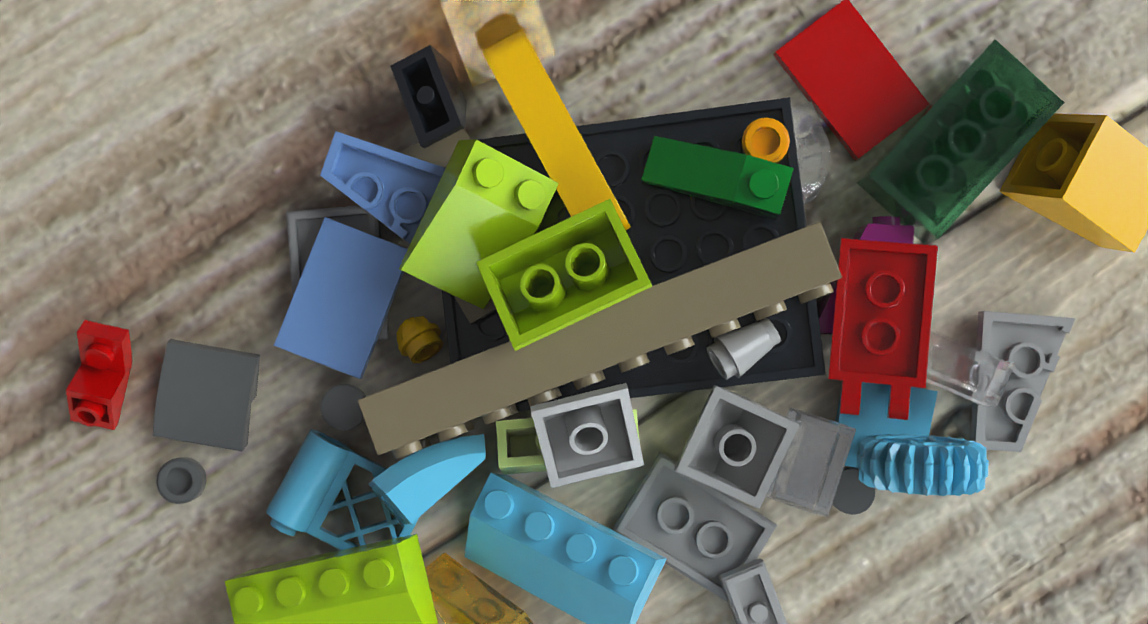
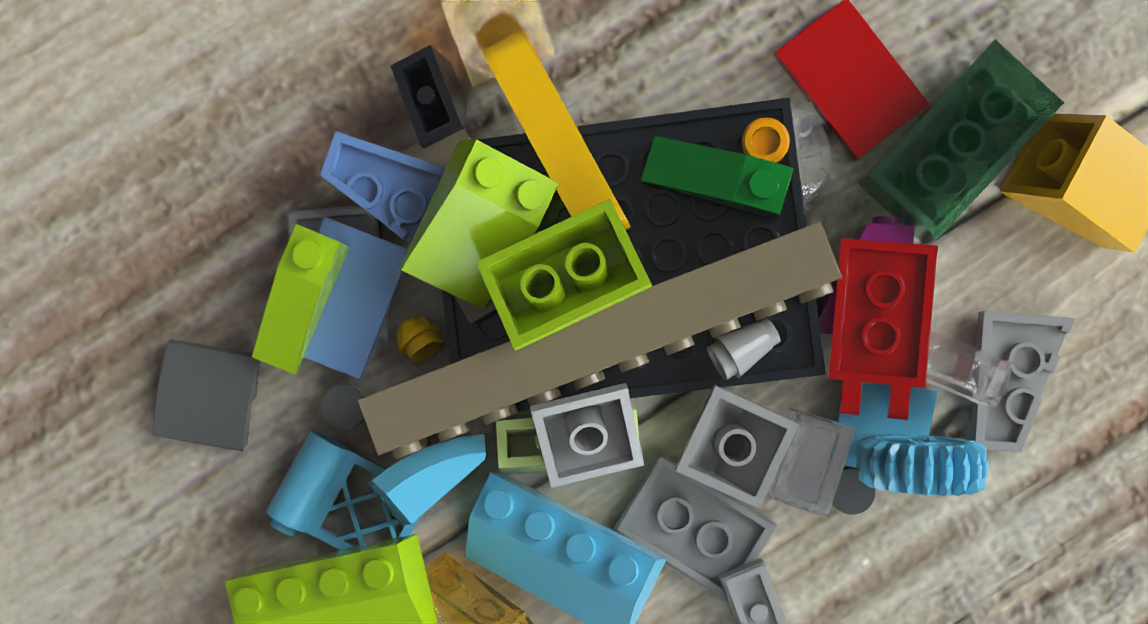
red slope [66,320,133,430] -> none
dark grey tile [156,457,206,504] -> none
none -> lime slope [252,224,350,375]

